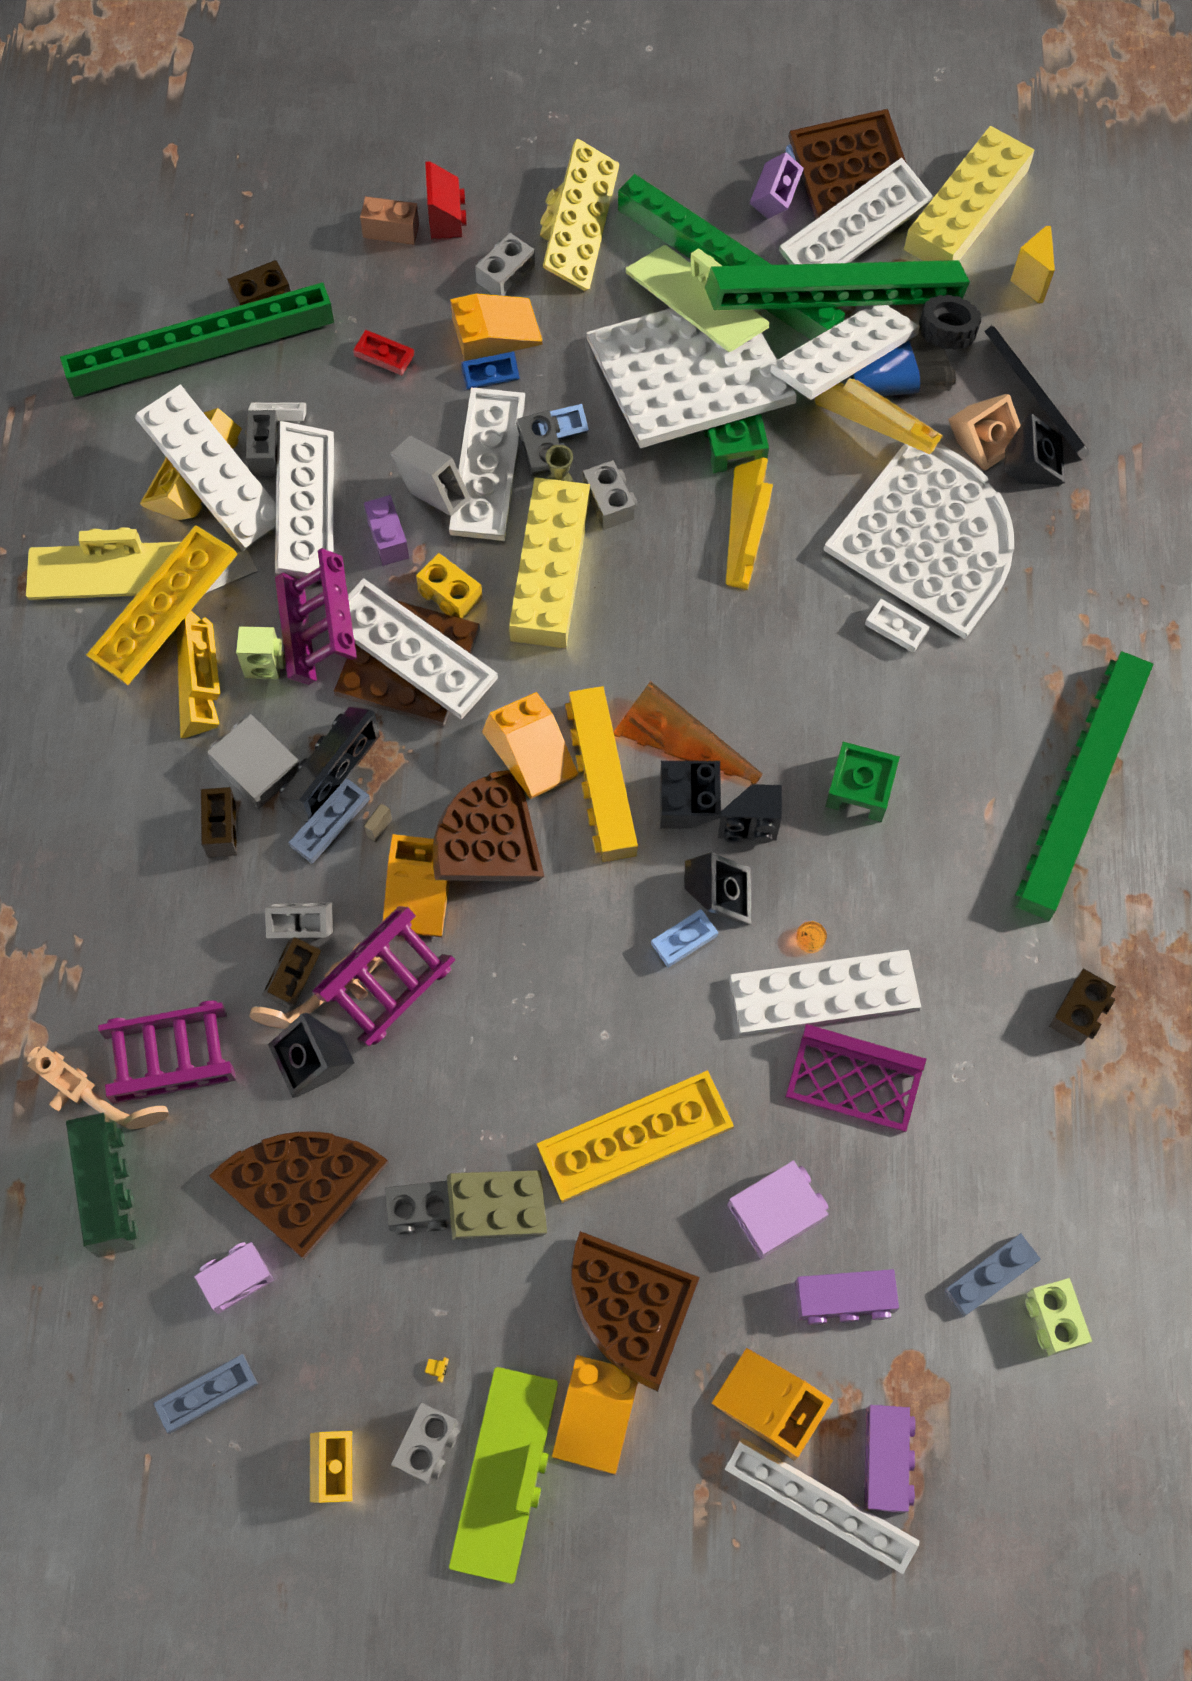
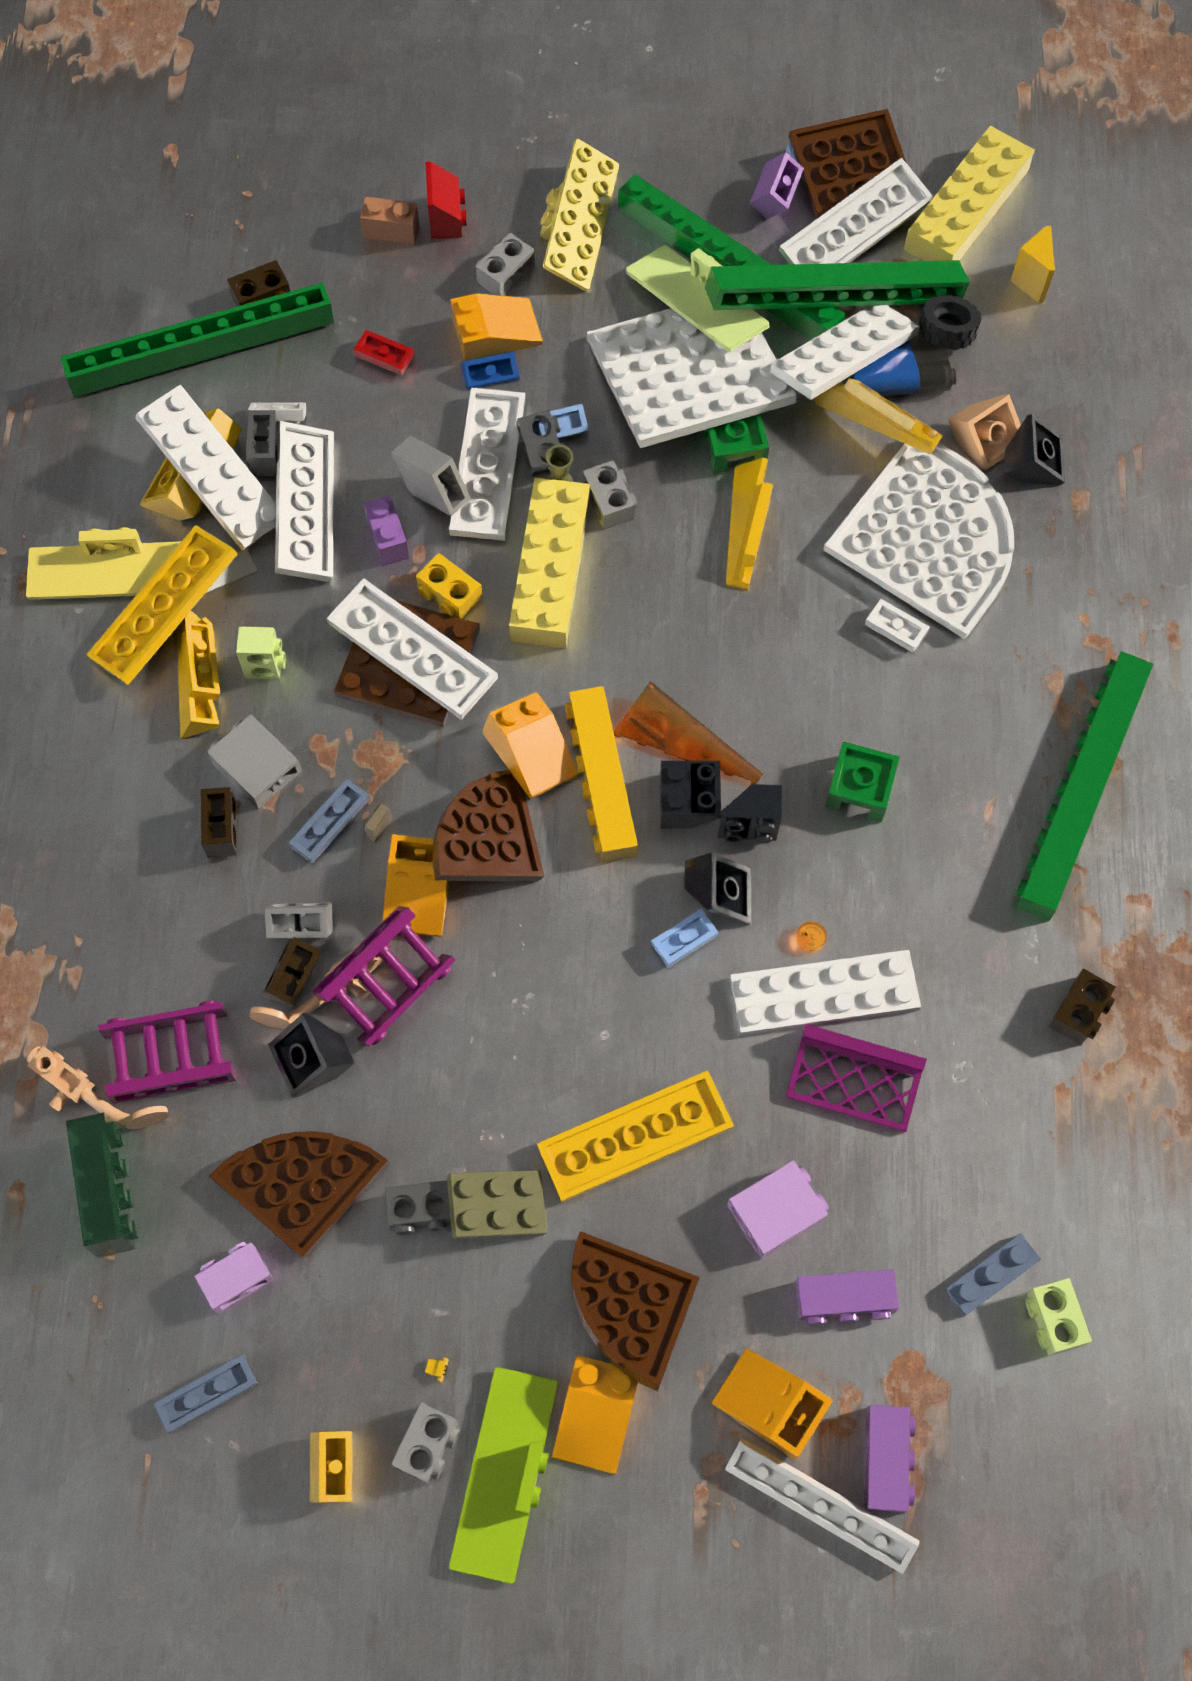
magenta fence [275,548,357,685] -> none
black slope [279,707,380,822] -> none
black tile [984,325,1090,460] -> none

